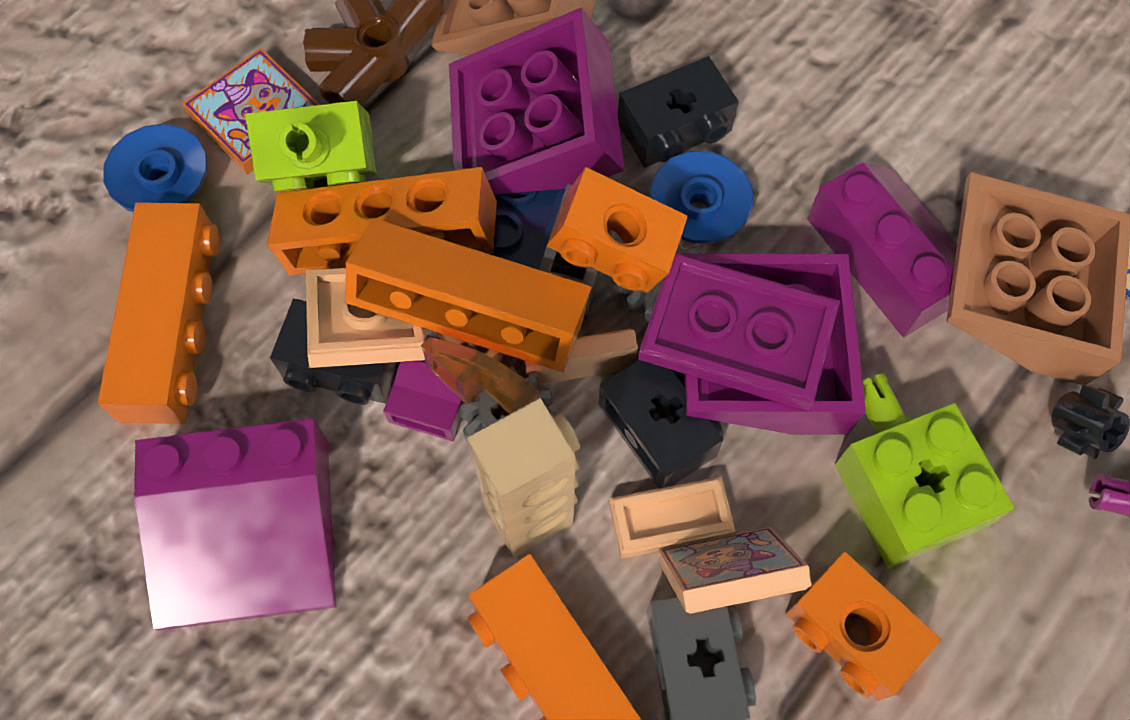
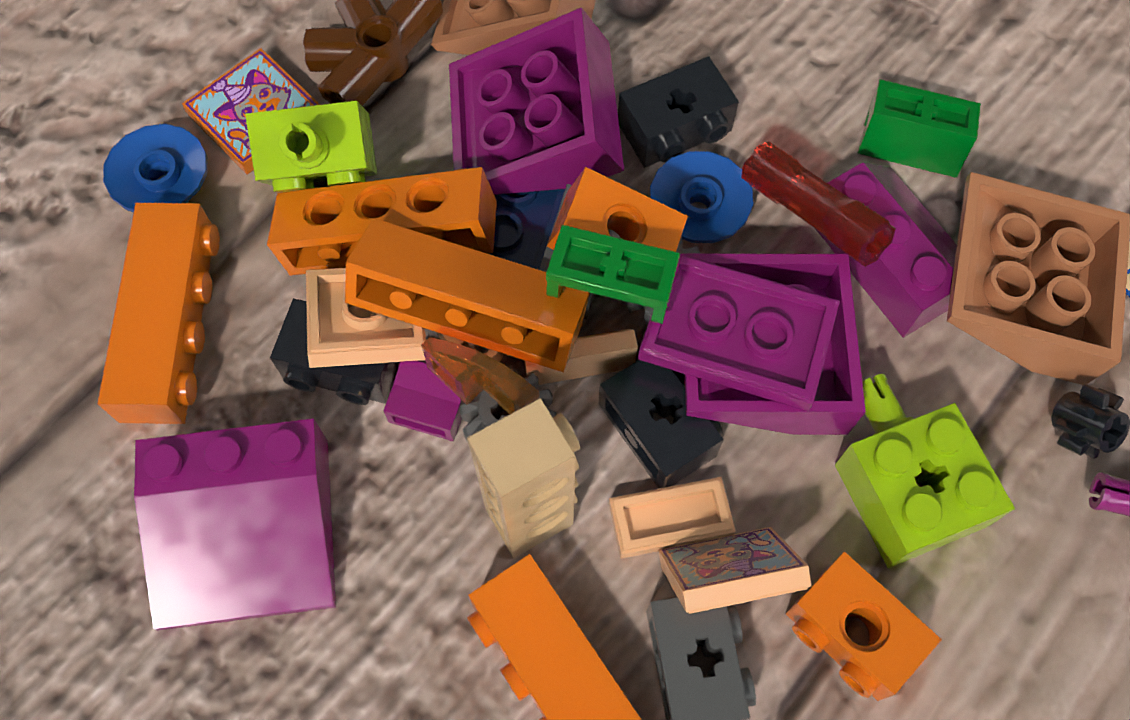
none -> green hinge [546,225,680,324]
none -> clear red axle [741,141,896,267]
none -> green hinge [857,79,981,178]

